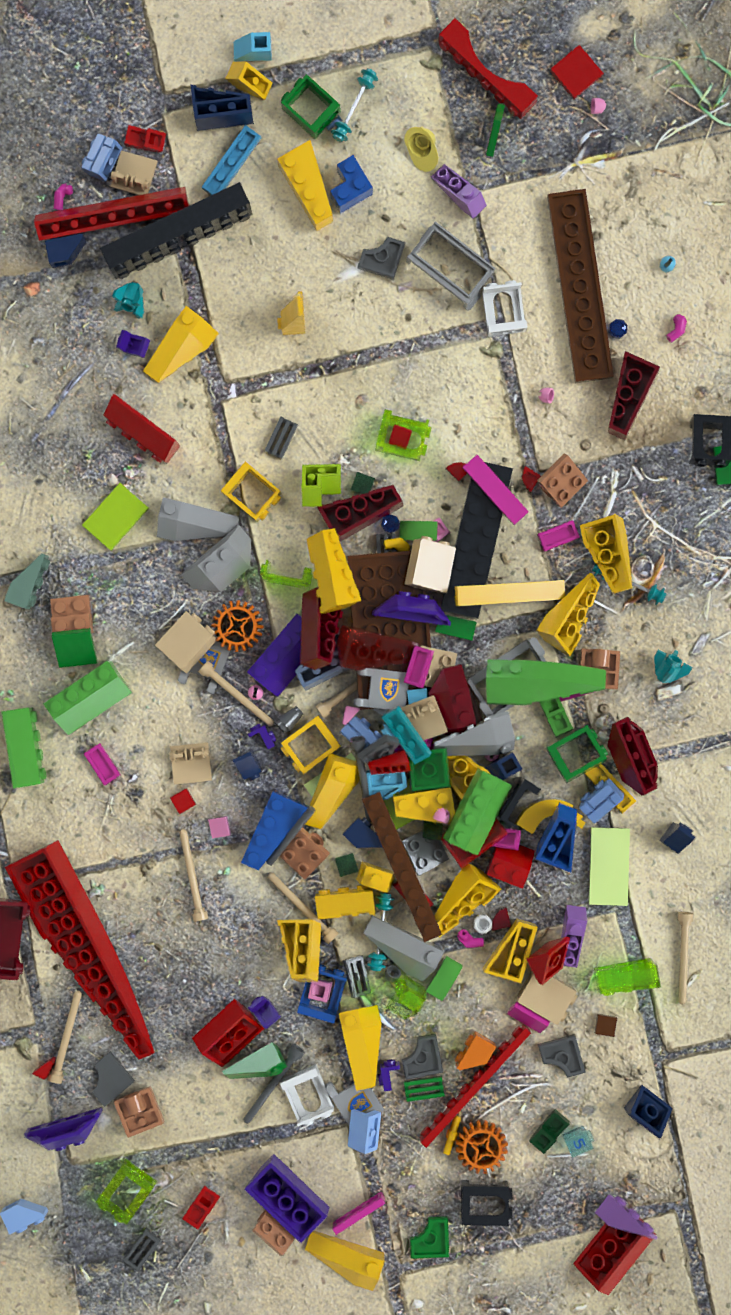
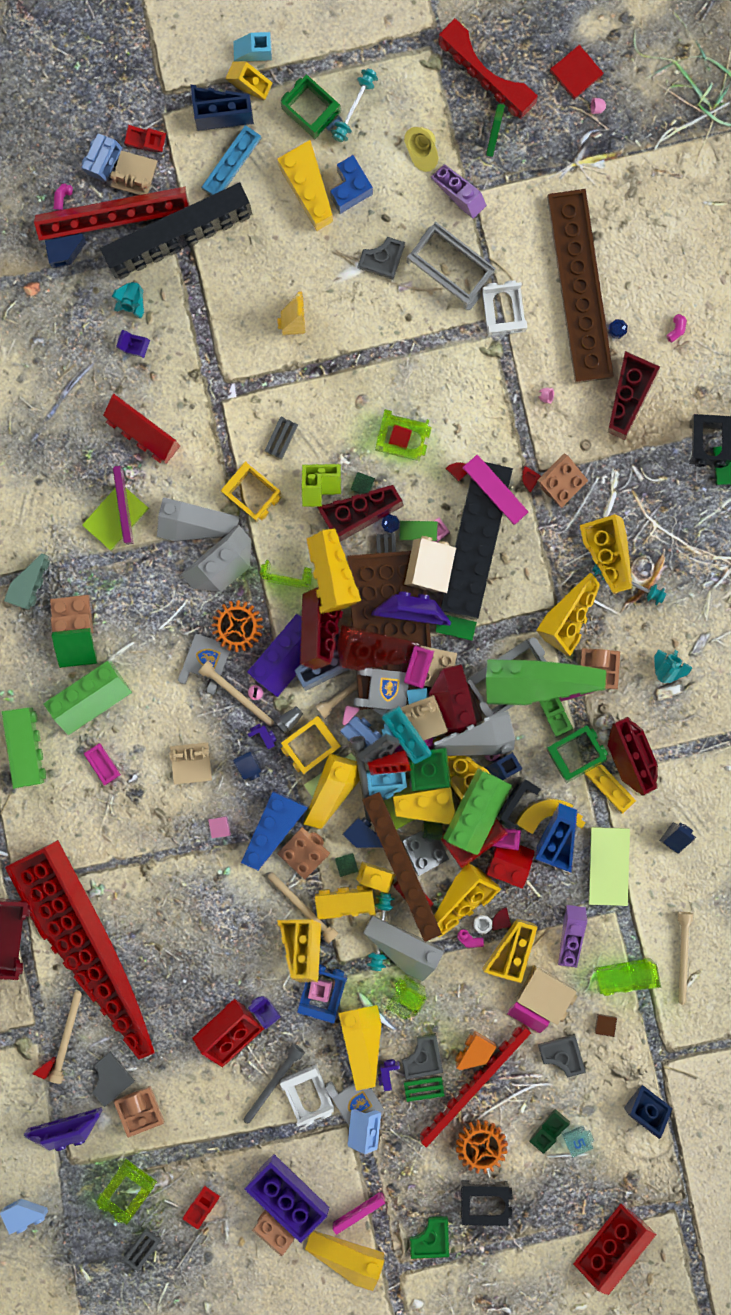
yellow wedge [143,306,219,383] -> none
tan brick [155,611,216,673] -> none
red tile [170,788,197,814] -> none
tan piece [179,829,208,922] -> none
slope [222,1042,287,1079] -> none
dark grey bar [266,806,316,866] -> none
dark grey tile [343,955,371,998] -> none
yellow arm [384,538,410,552] -> none
dark grey hinge [384,965,401,983] -> none
bright green slope [426,956,463,1001] -> none
bright pink hinge [433,808,450,824] -> none
yellow bar [443,1115,461,1155] -> none
yellow tile [455,580,565,606] -> none
red slope [526,936,570,985] -> none
dark pink tile [537,520,580,552] -> none
medium blue brick [579,778,624,823] -> none
medium lavender slope [595,1194,658,1240] -> none
medium azure hinge [660,256,676,272] -> none
none -> magenta tile [113,466,134,545]

